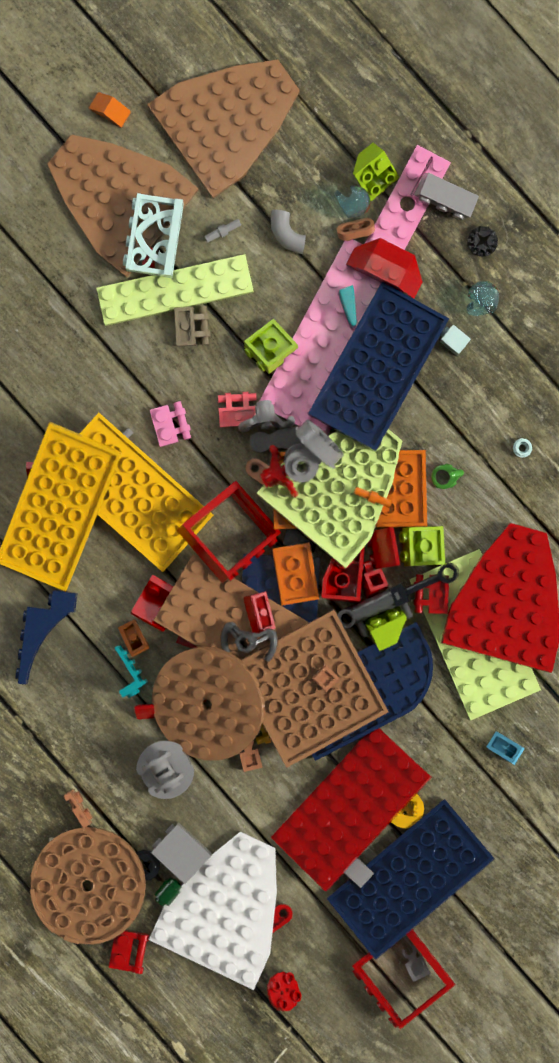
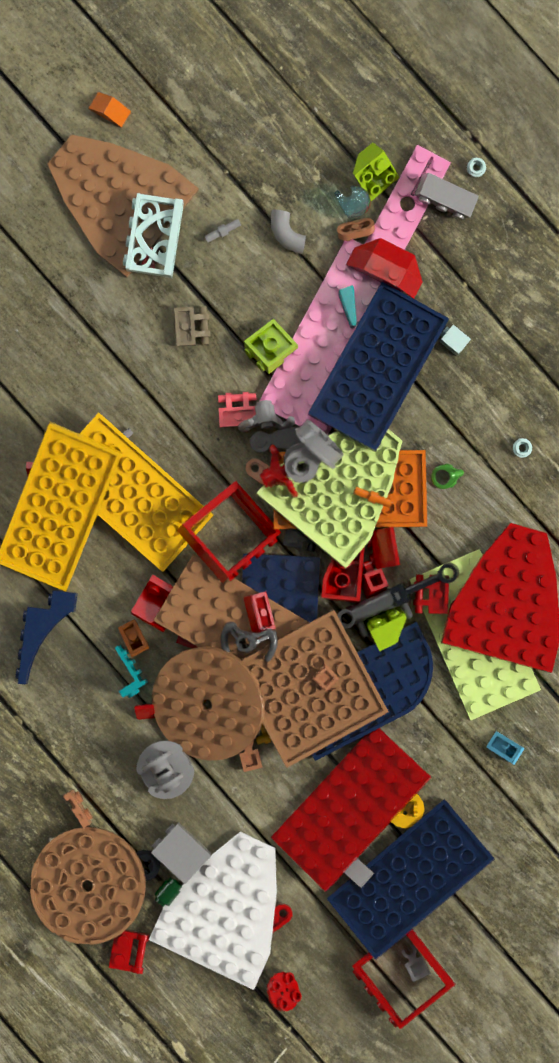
yellowish green plate [97,254,254,326] -> none
medium nougat wing [147,60,300,198] -> none
bright pink plate [150,401,191,447] -> none
orange tile [272,542,319,606] -> none
lime plate [399,526,445,566] -> none
clear light blue helmet [466,281,499,316] -> none
black gear [467,226,498,257] -> none
none -> light aqua plate [467,158,486,177]

